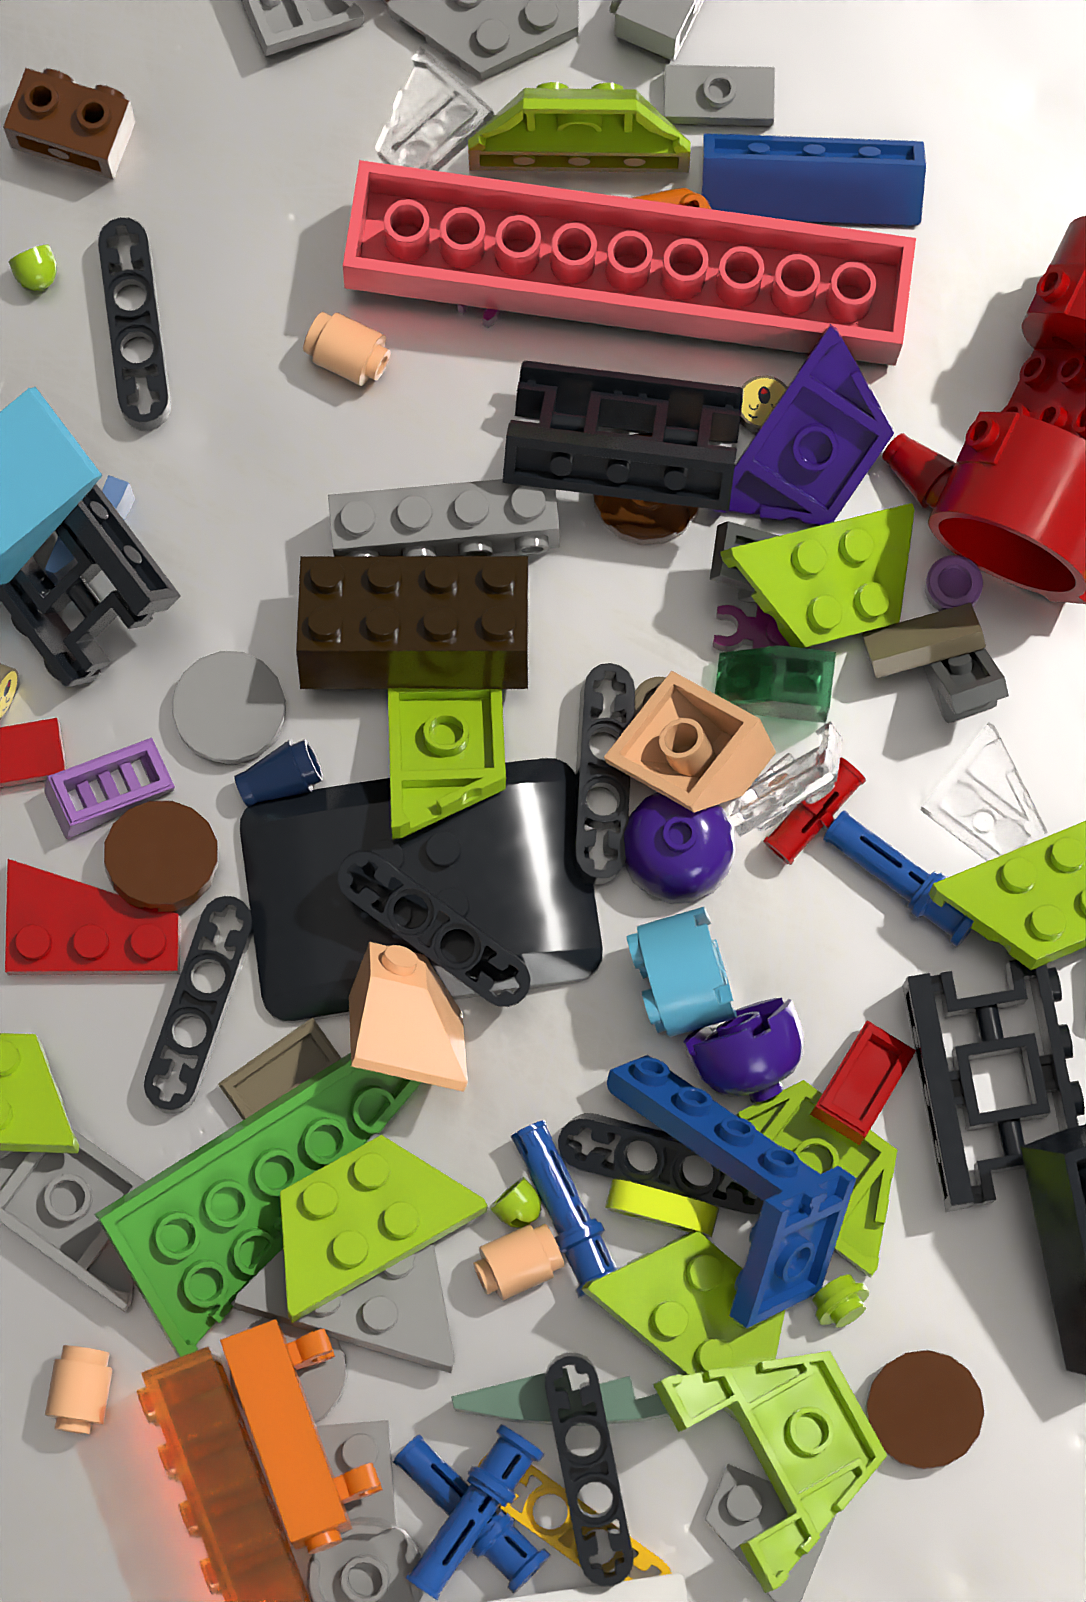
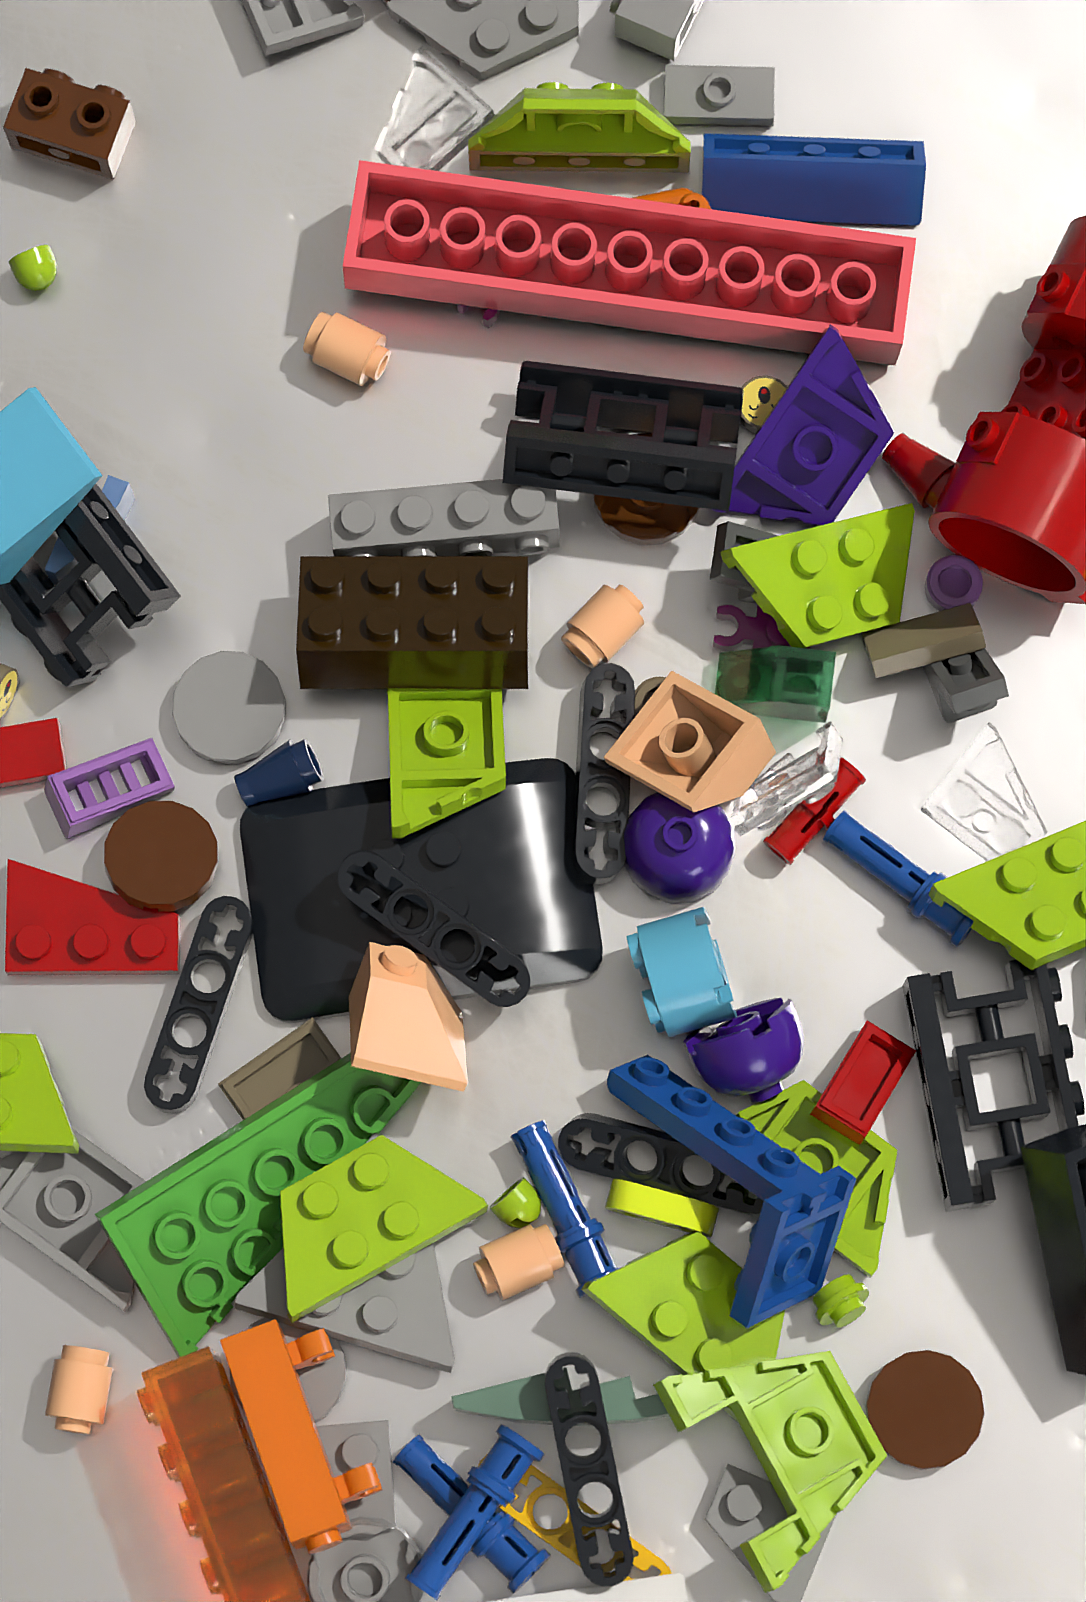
black beam [98,217,171,431] -> none
none -> light nougat brick [561,584,645,669]

